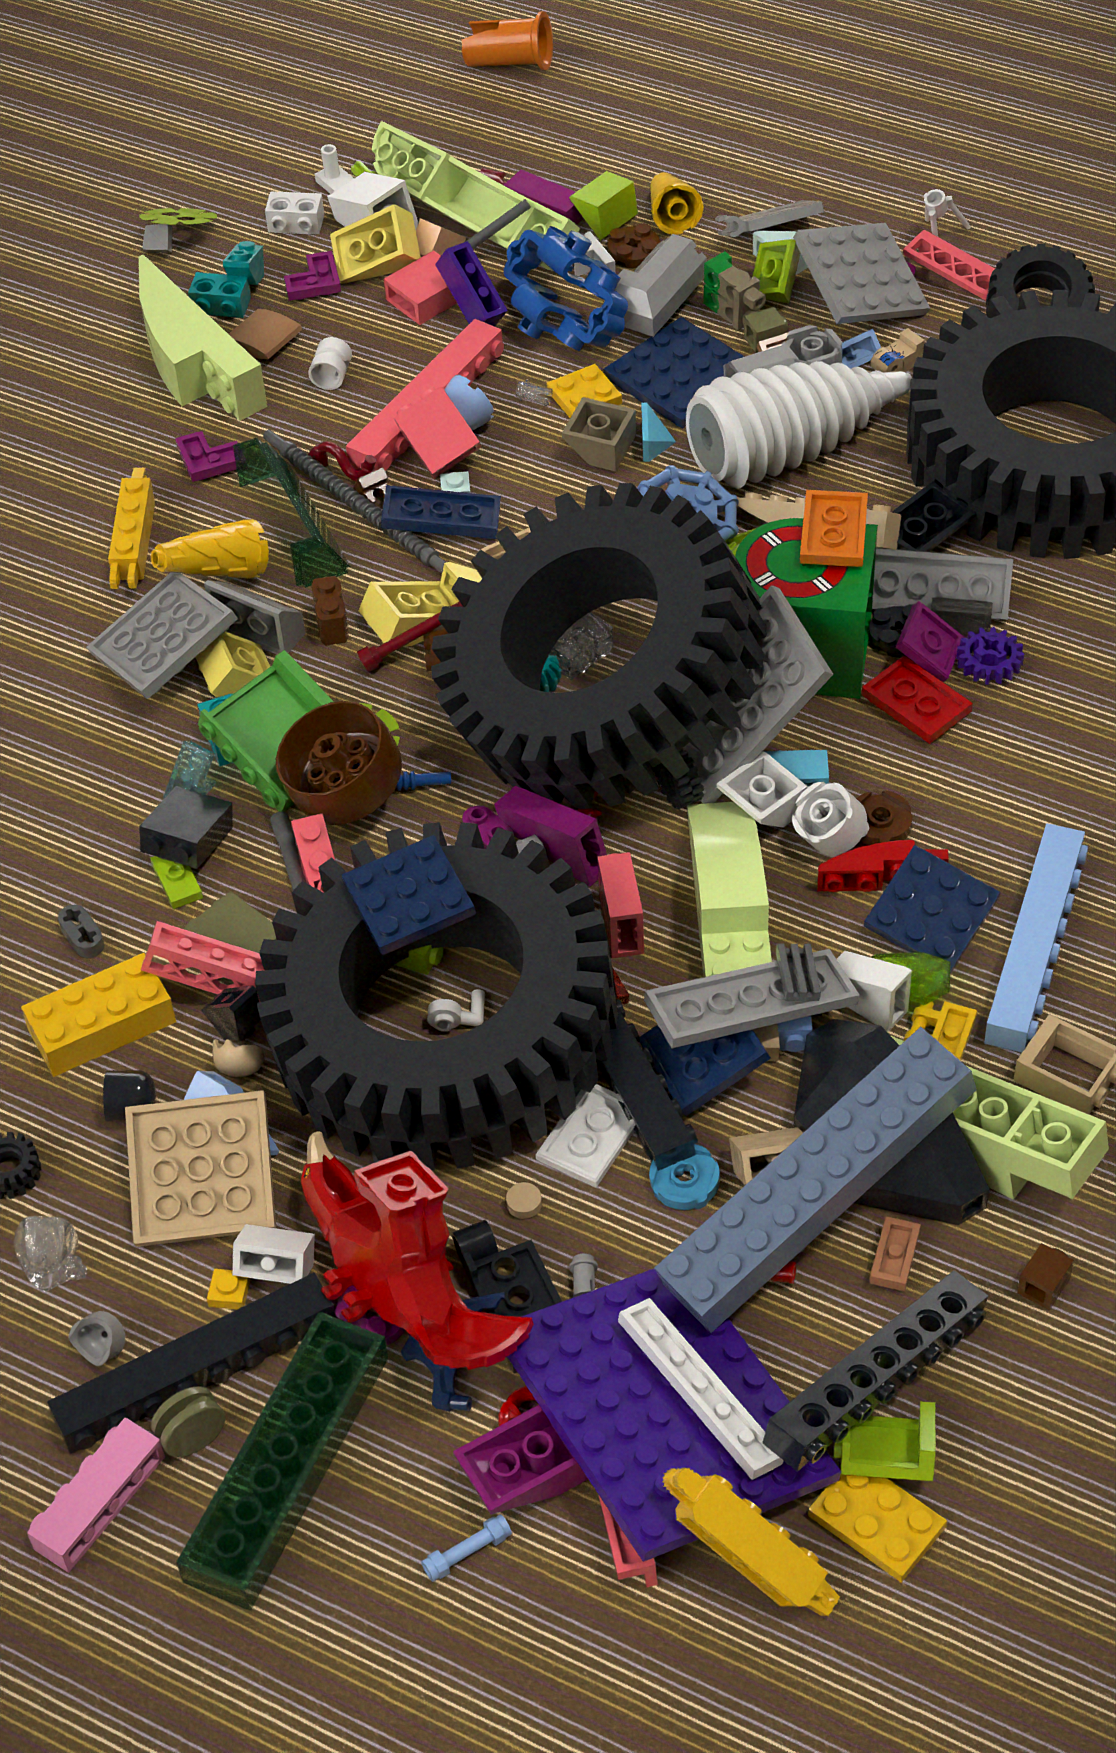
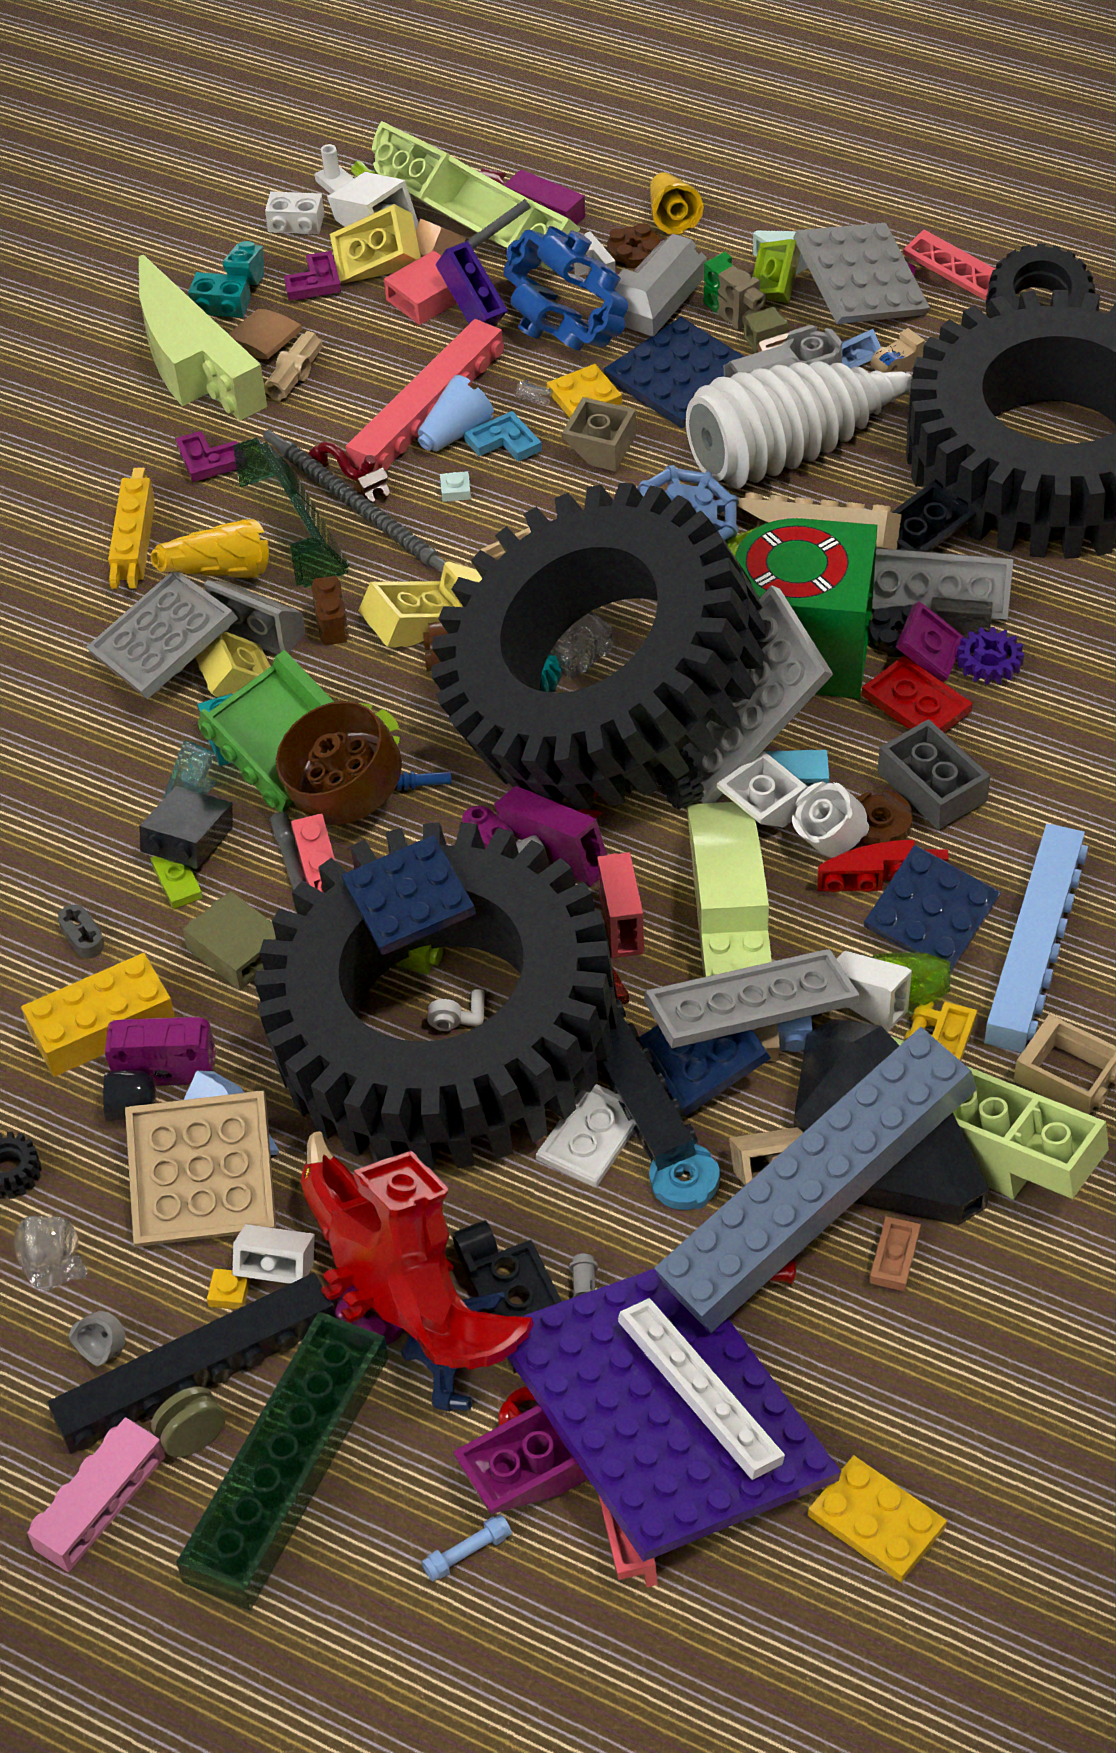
lime piece [139,208,217,225] -> none
coral fence [141,921,264,1003] -> none
light grey slope [143,224,172,253] -> none
black slope [201,985,261,1041] -> none
tan hair [212,1039,264,1077] -> none
white wheel [308,337,352,390] -> none
dark red piece [357,601,463,672] -> none
dark blue tile [381,485,501,539] -> none
coral brick [394,386,481,479] -> none
orange piece [461,11,553,70] -> none
tan tile [506,1182,542,1219] -> none
lime slope [569,171,638,241] -> none
medium azure slope [641,402,676,462] -> none
yellow hinge [662,1468,840,1616] -> none
light grey tile [715,200,824,237] -> none
black brick [762,1270,989,1471] -> none
dark grey tile [776,943,821,1001] -> none
orange plate [800,490,868,567] -> none
lime panel [834,1401,936,1481] -> none
white plant [924,189,970,237] -> none
reddish brown brick [1017,1243,1074,1311] -> none
none -> magenta axle [105,1017,216,1086]
none -> tan piece [264,331,323,401]
none -> dark azure plate [464,411,542,461]
none -> dark grey brick [878,719,990,830]

